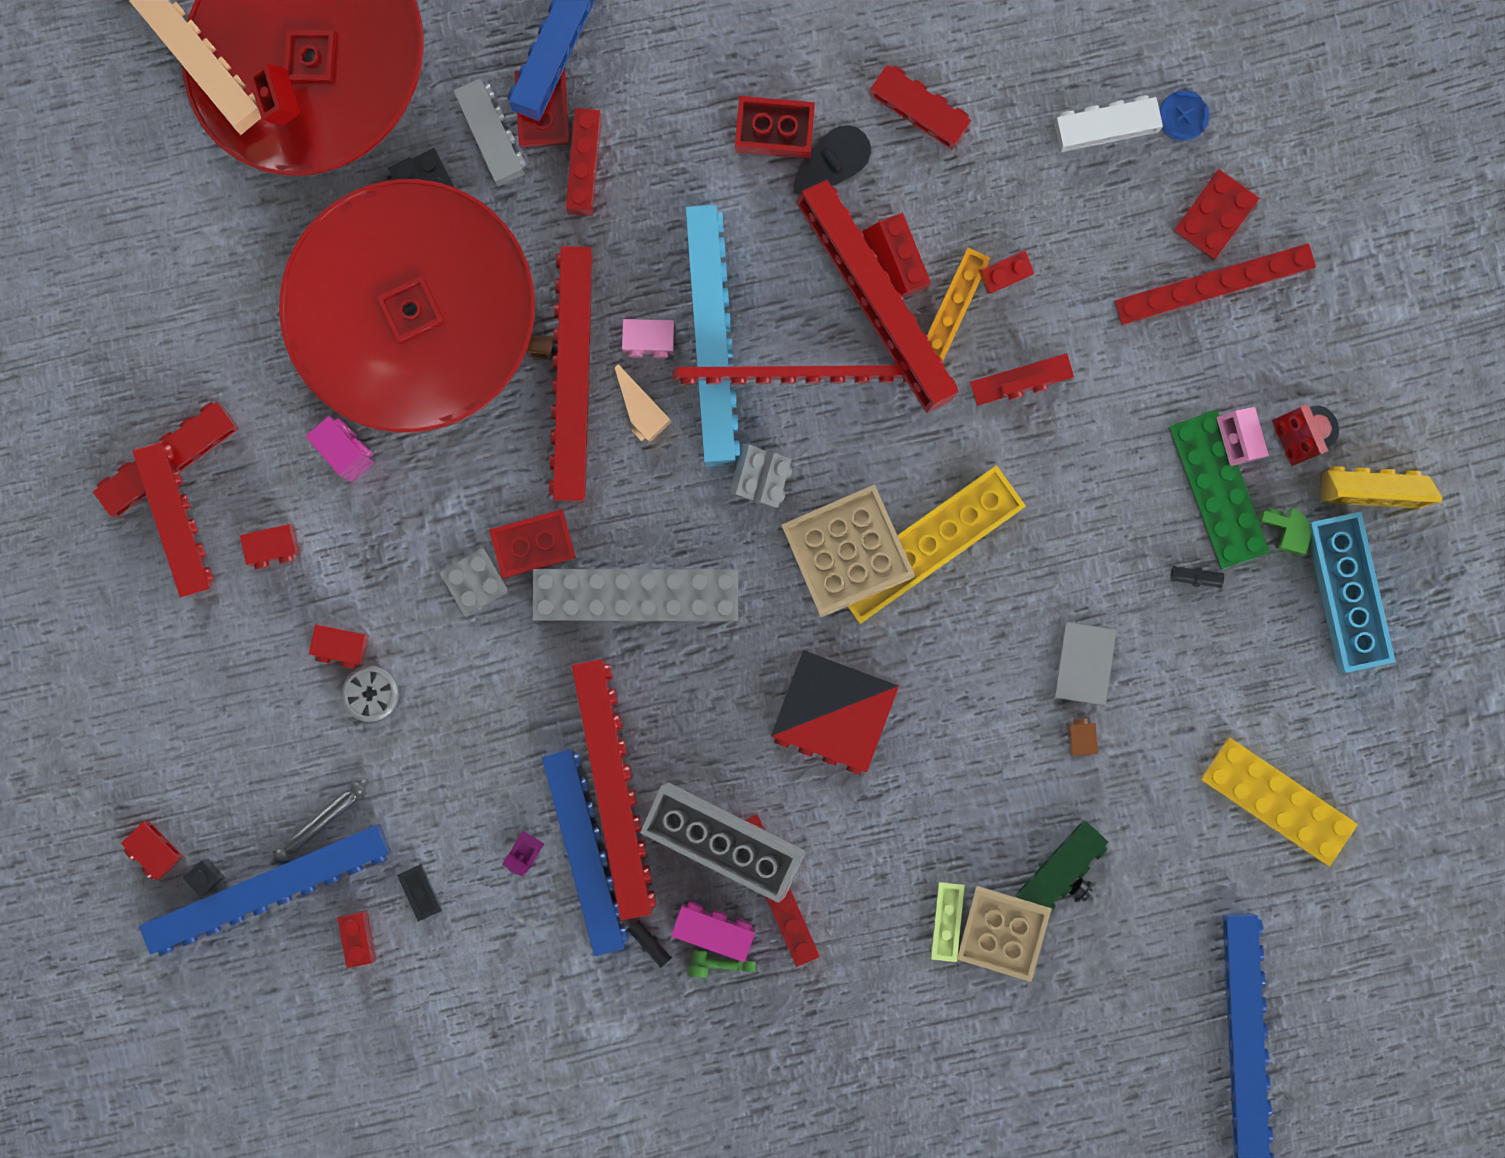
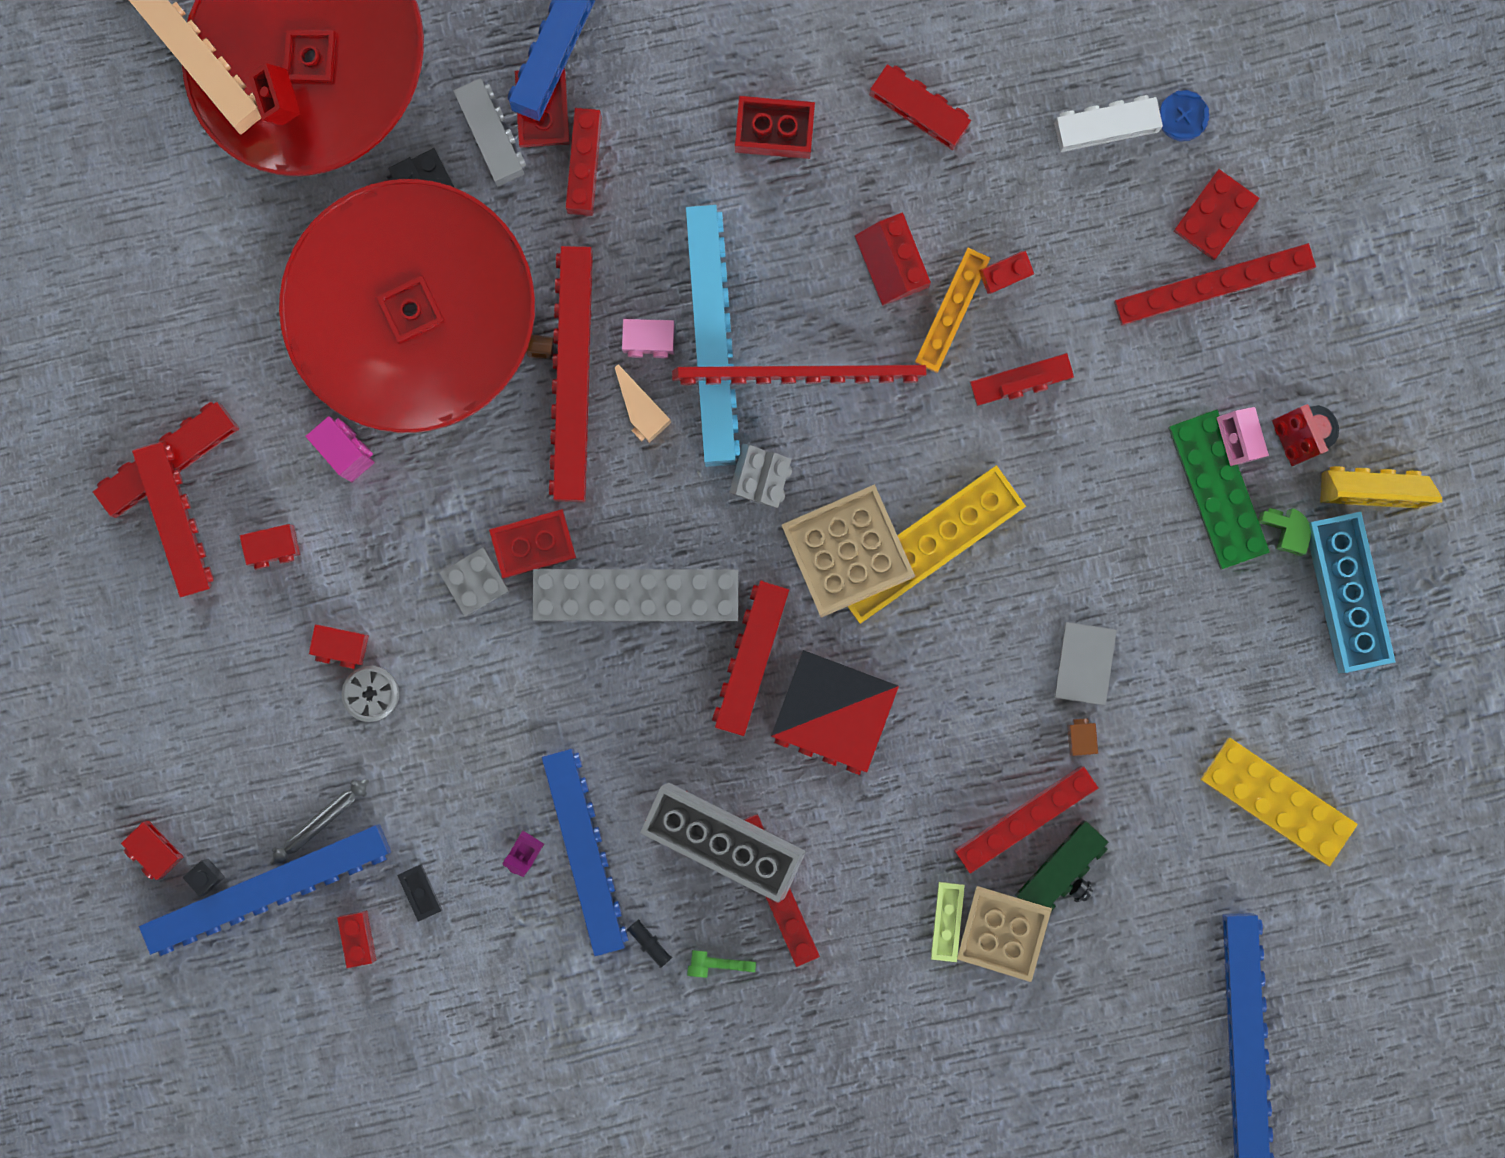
red brick [571,659,657,920] -> none
dark pink brick [671,900,755,963] -> none
black shield [793,125,871,194] -> none
red brick [796,180,959,414] -> none
black pin [1170,565,1224,589] -> none
none -> red brick [712,581,790,736]
none -> red brick [954,766,1098,874]

